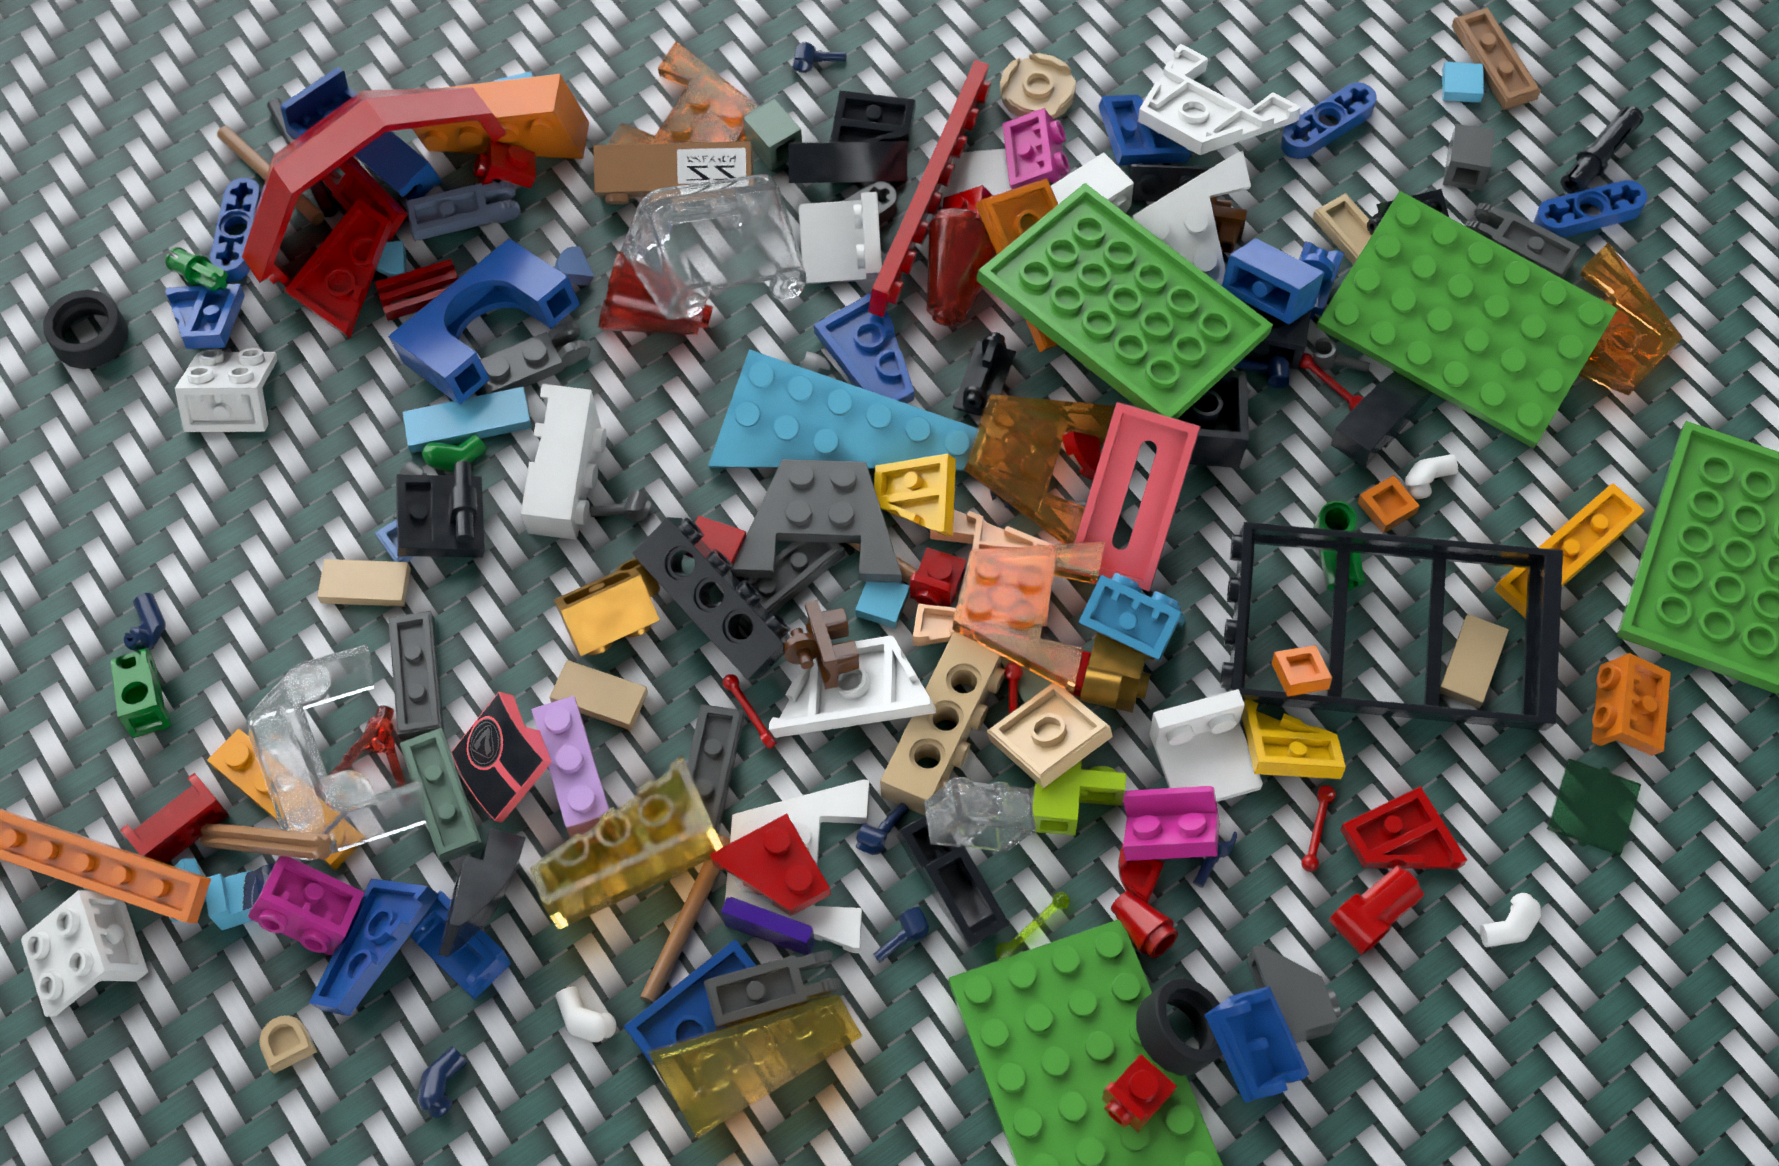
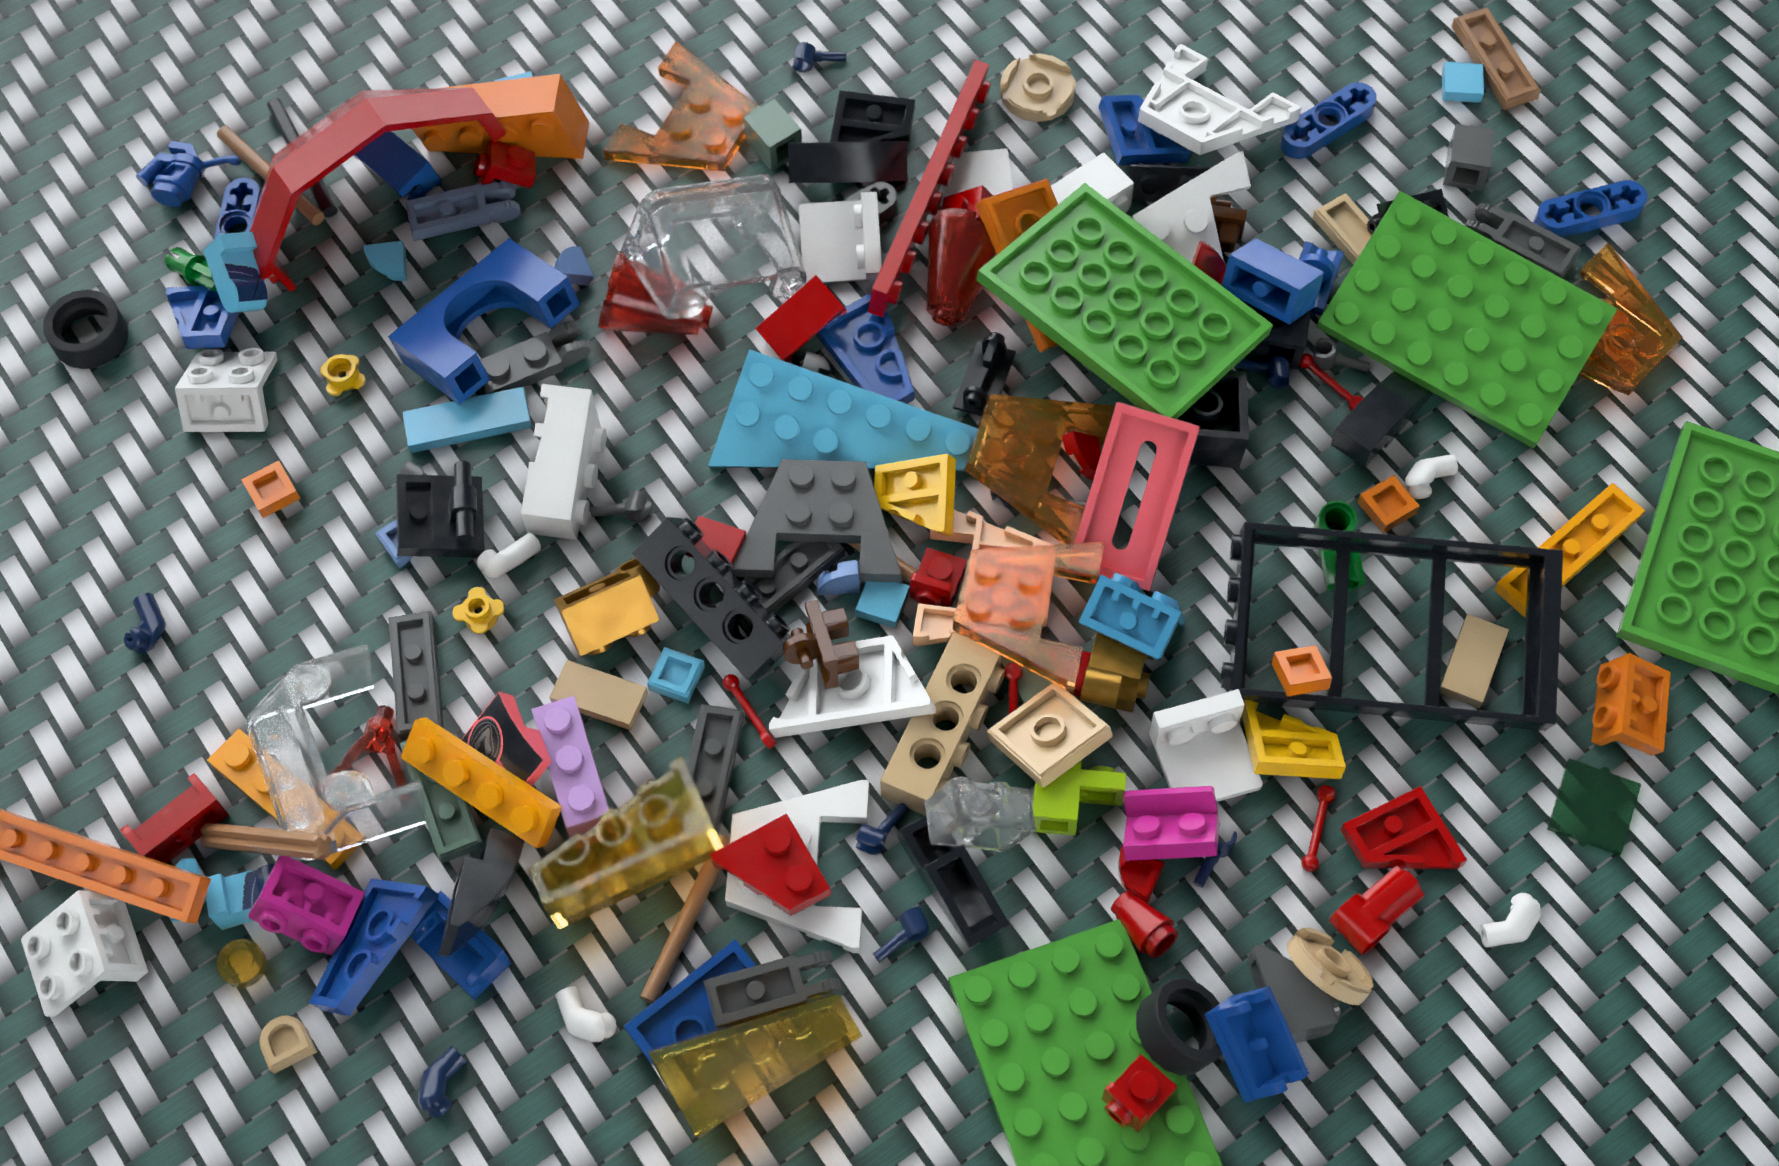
green leg [111,648,171,738] -> none
blue bracket [280,67,357,139] -> none
red wing [284,199,393,339] -> none
tan tile [317,559,411,607] -> none
red hinge [322,156,407,243] -> none
red tile [375,259,458,321] -> none
green arm [422,434,487,473] -> none
medium nougat brick [593,141,754,205] -> none
dark purple tile [721,896,815,955] -> none
clear neon green hinge [995,892,1070,960] -> none
dark pink bracket [1002,108,1070,189] -> none
black pin [1560,106,1644,194] -> none
none -> blue piece [136,141,241,207]
none -> medium azure leg [203,232,268,313]
none -> clear yellow tile [217,939,267,988]
none -> orange plate [241,460,300,518]
none -> yellow plate [320,354,366,396]
none -> light orange plate [400,717,563,849]
none -> yellow plate [452,587,504,634]
none -> white arm [477,533,541,578]
none -> medium azure tile [647,647,705,704]
none -> red hinge [755,275,847,363]
none -> medium blue tile [817,560,860,595]
none -> red tile [1192,241,1226,286]
none -> tan tile [1287,928,1373,1005]

